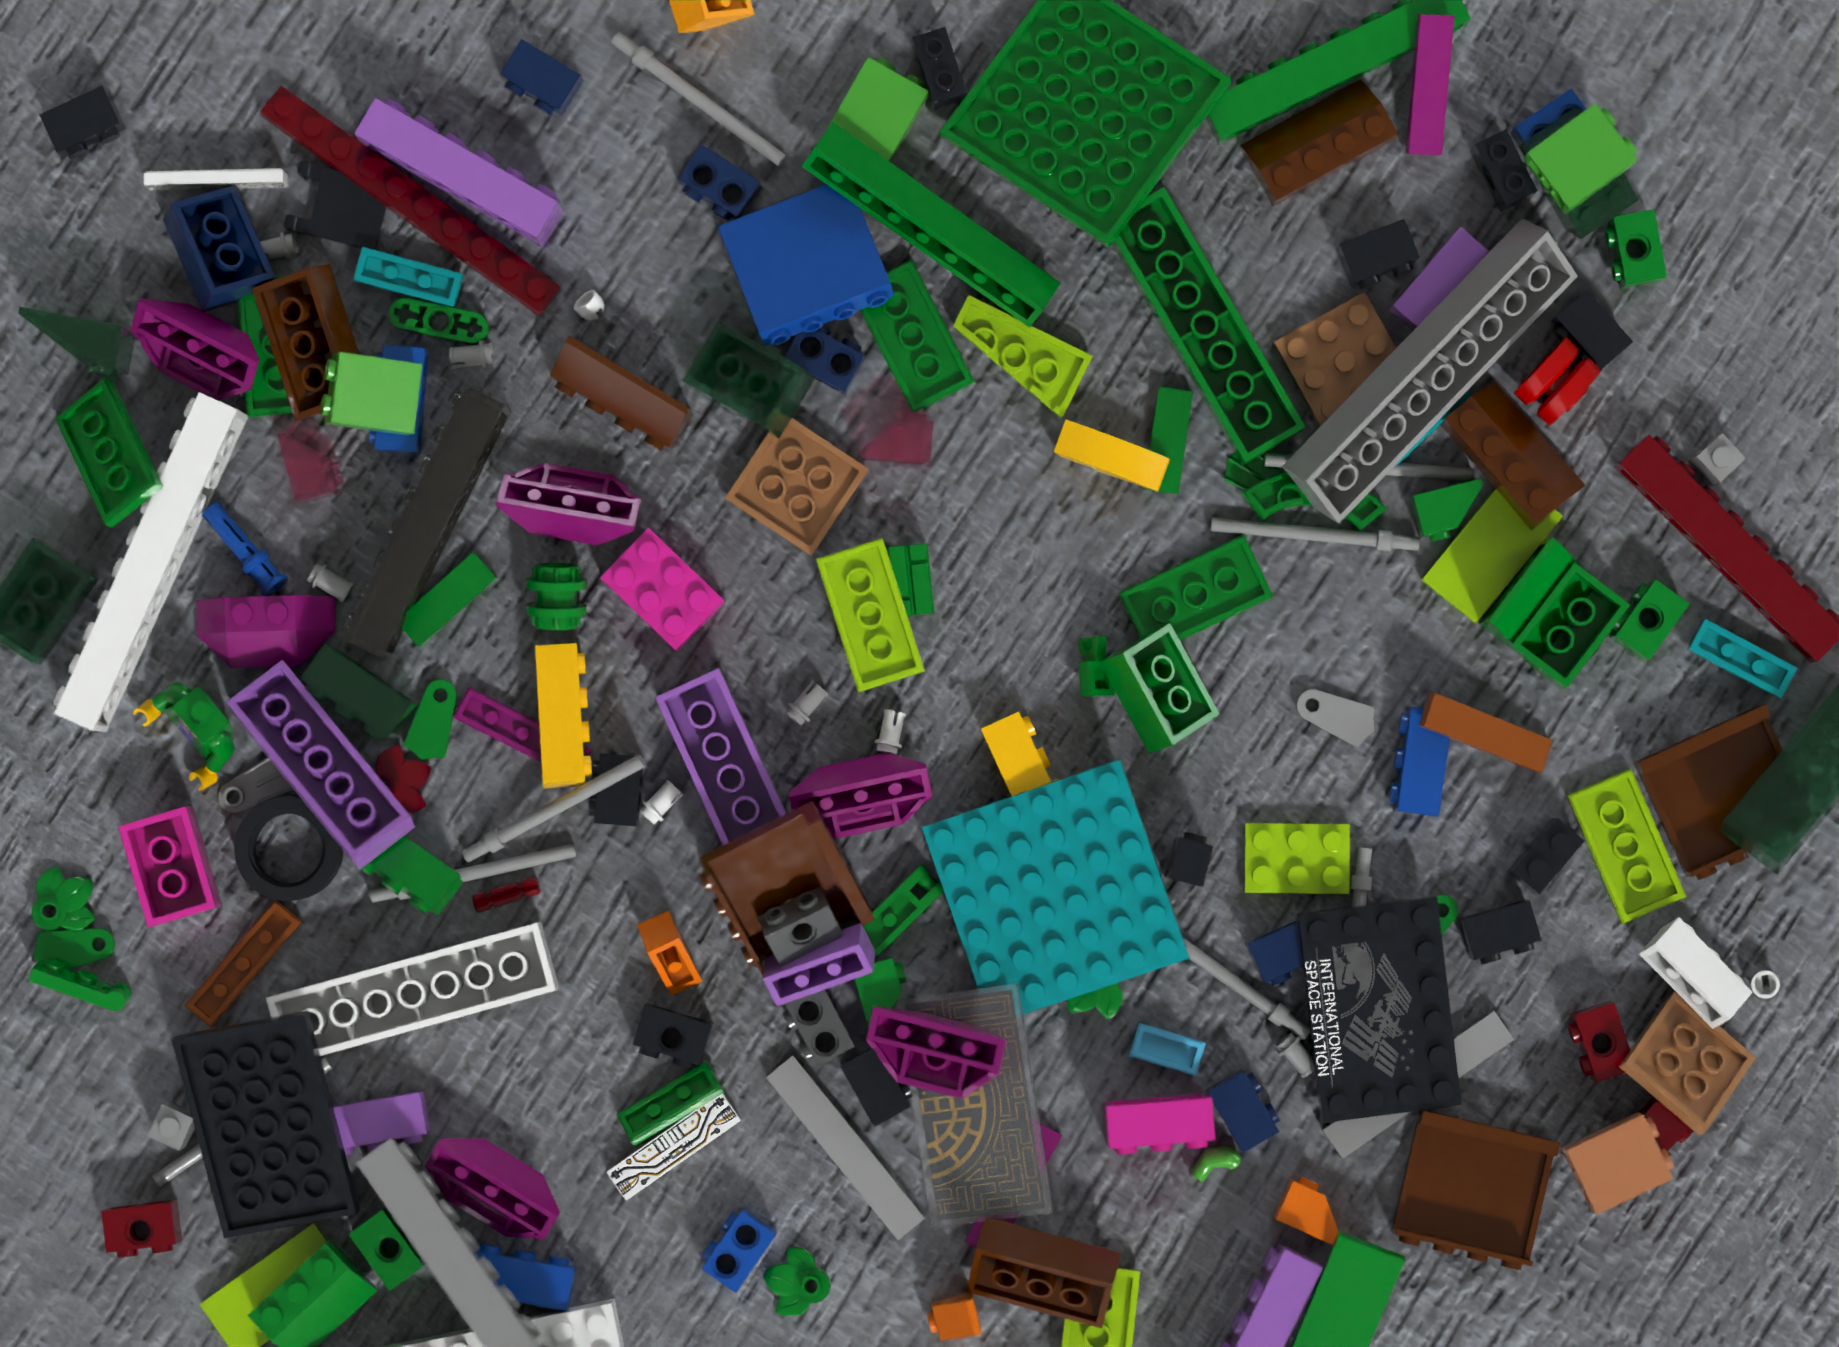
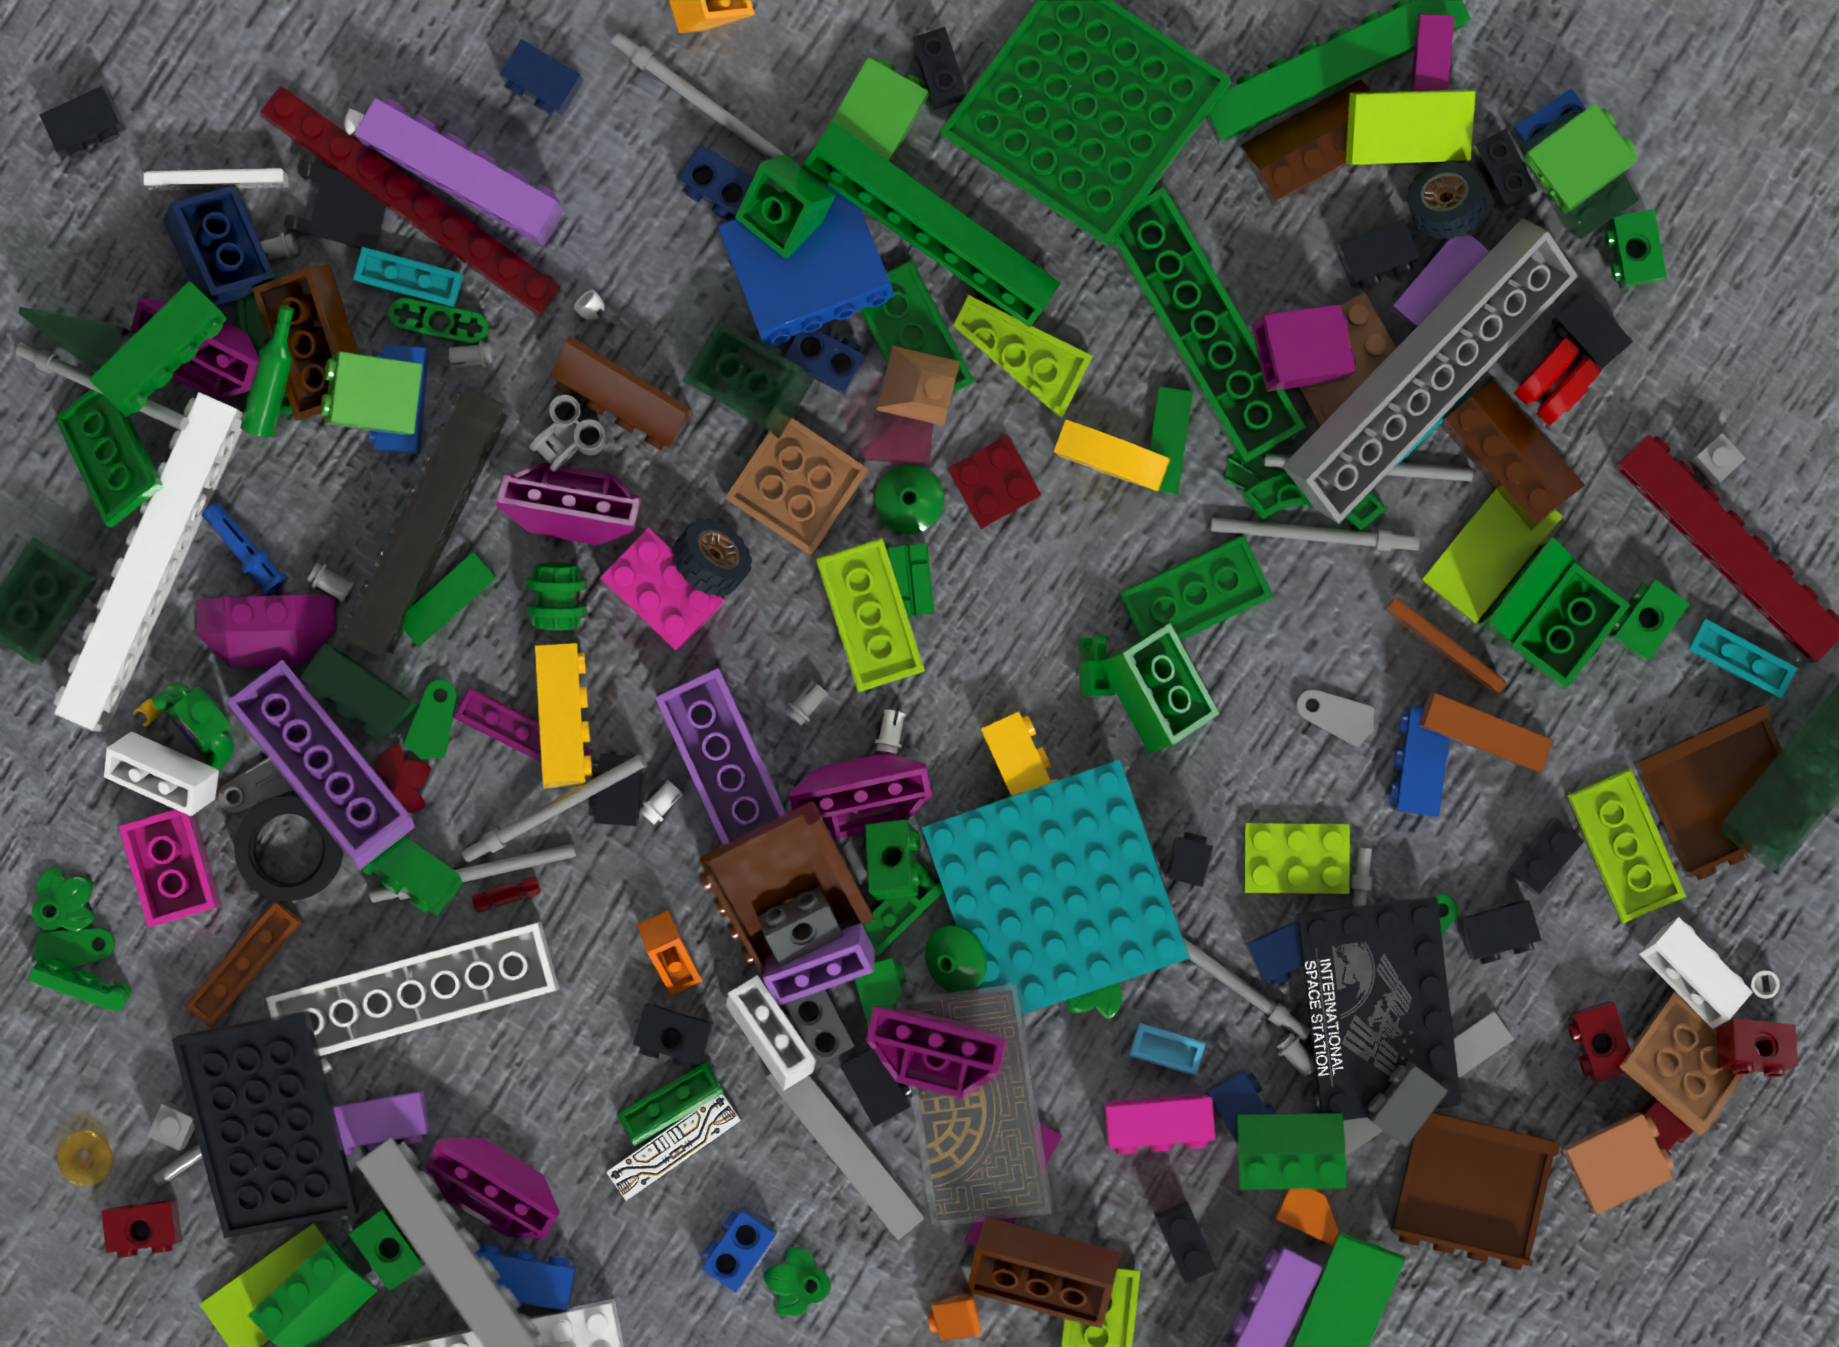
clear pink slope [277,433,344,504] -> none
bright green arm [1189,1145,1241,1182] -> none
green slope [1409,478,1483,542] -> none
none -> light grey bar [16,343,189,430]
none -> clear yellow piece [57,1131,112,1186]
none -> green brick [89,281,227,417]
none -> white brick [104,731,219,816]
none -> green piece [240,306,294,437]
none -> white hinge [344,108,365,138]
none -> light grey piece [529,394,606,472]
none -> black wheel [672,518,752,597]
none -> white brick [726,975,816,1091]
none -> green slope [735,154,836,259]
none -> green brick [865,820,923,900]
none -> green dish [875,465,944,534]
none -> medium nougat slope [877,346,960,426]
none -> green dish [925,925,987,994]
none -> dark red plate [947,435,1041,530]
none -> black brick [1155,1201,1217,1284]
none -> green slope [1237,1113,1347,1190]
none -> magenta brick [1251,305,1356,392]
none -> lime tile [1346,90,1476,165]
none -> dark grey brick [1367,1061,1448,1147]
none -> dark orange tile [1384,598,1506,694]
none -> black wheel [1407,161,1488,240]
none -> dark red brick [1716,1019,1798,1078]

